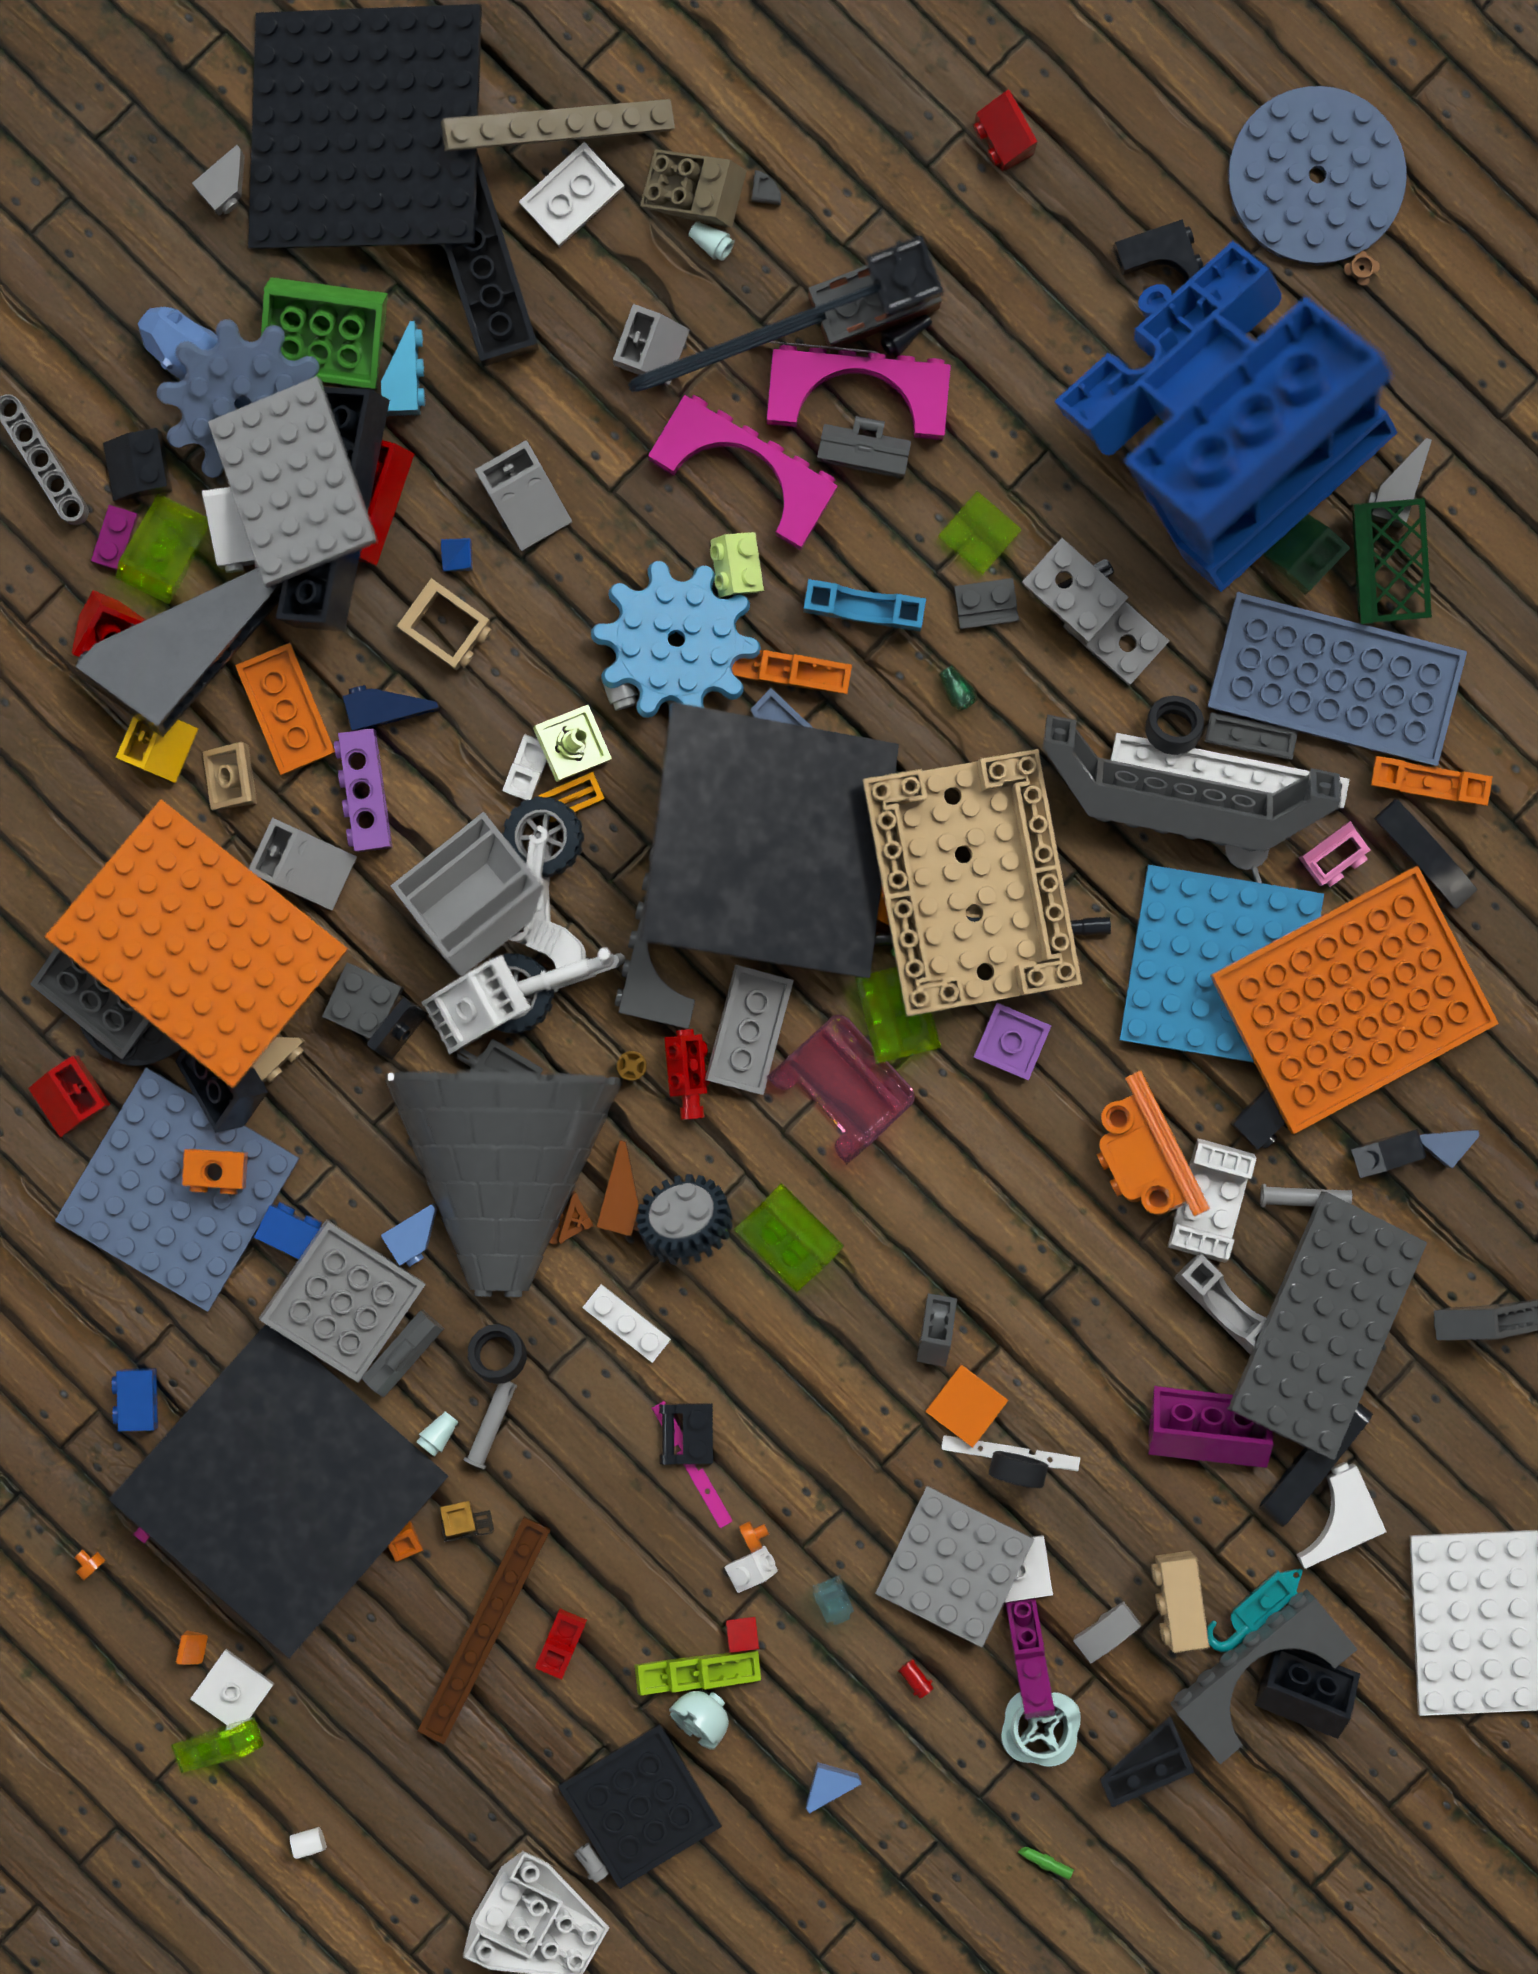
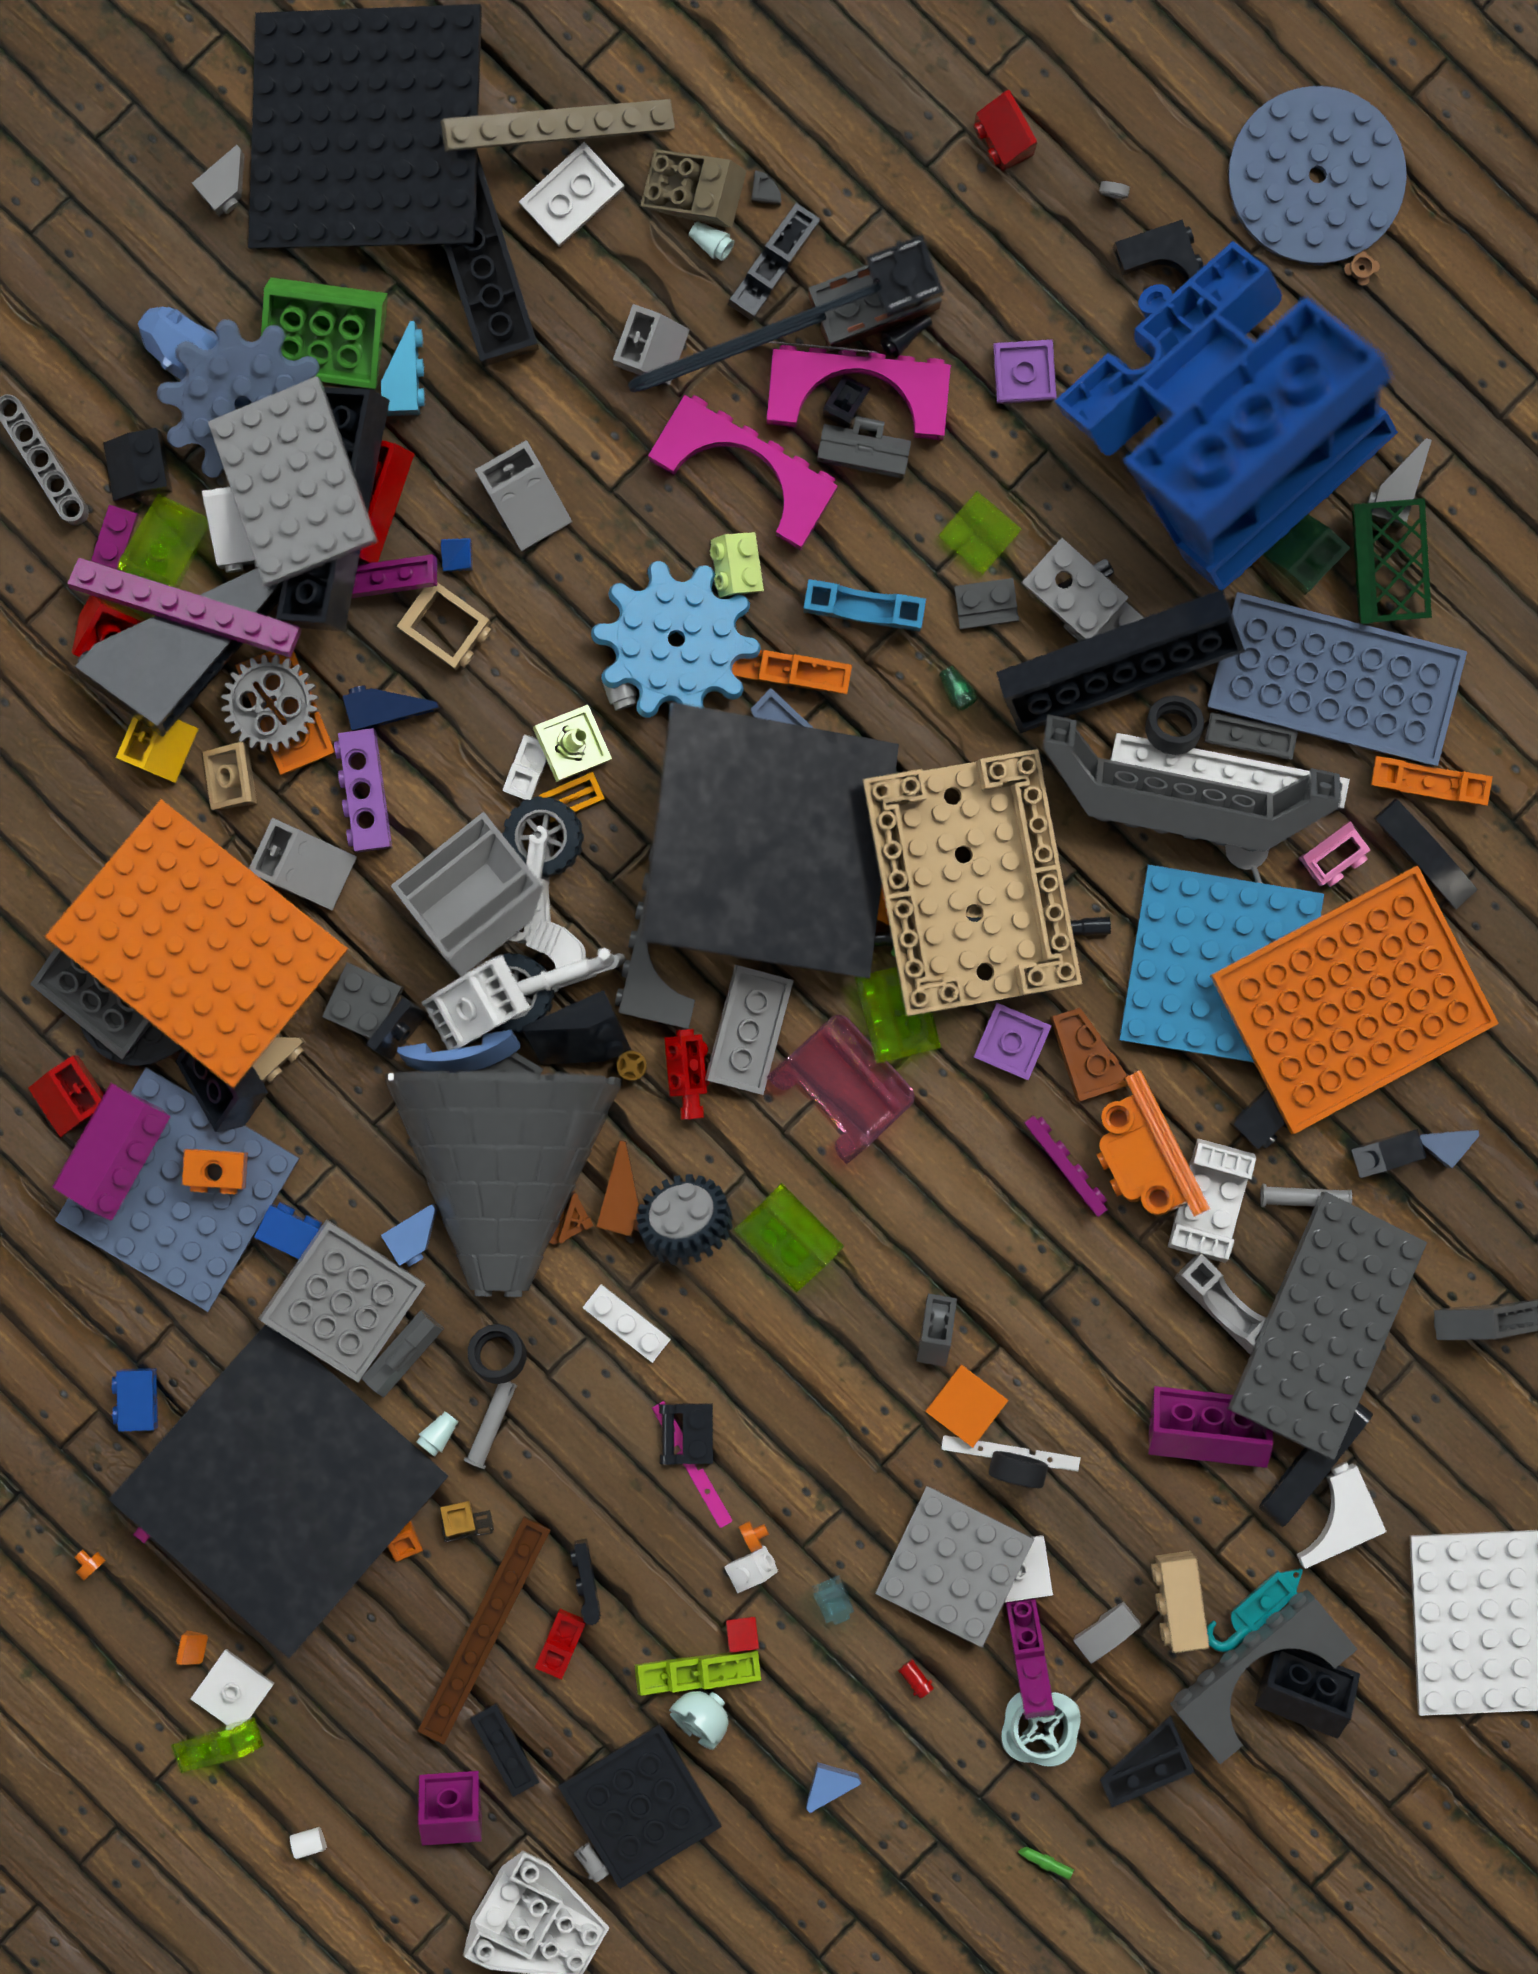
none -> magenta slope [52,1083,171,1221]
none -> magenta plate [67,558,301,658]
none -> light grey gear [221,655,319,752]
none -> magenta plate [352,554,437,598]
none -> medium blue slope [397,1030,520,1073]
none -> magenta slope [418,1771,482,1845]
none -> black plate [470,1702,540,1797]
none -> black slope [522,990,631,1065]
none -> black hinge [570,1538,601,1626]
none -> black slope [728,203,820,321]
none -> black slope [823,374,870,429]
none -> medium lavender plate [993,339,1057,404]
none -> black brick [996,589,1245,734]
none -> magenta plate [1023,1115,1108,1217]
none -> dark orange wing [1050,1008,1129,1102]
none -> light grey tile [1099,181,1130,199]

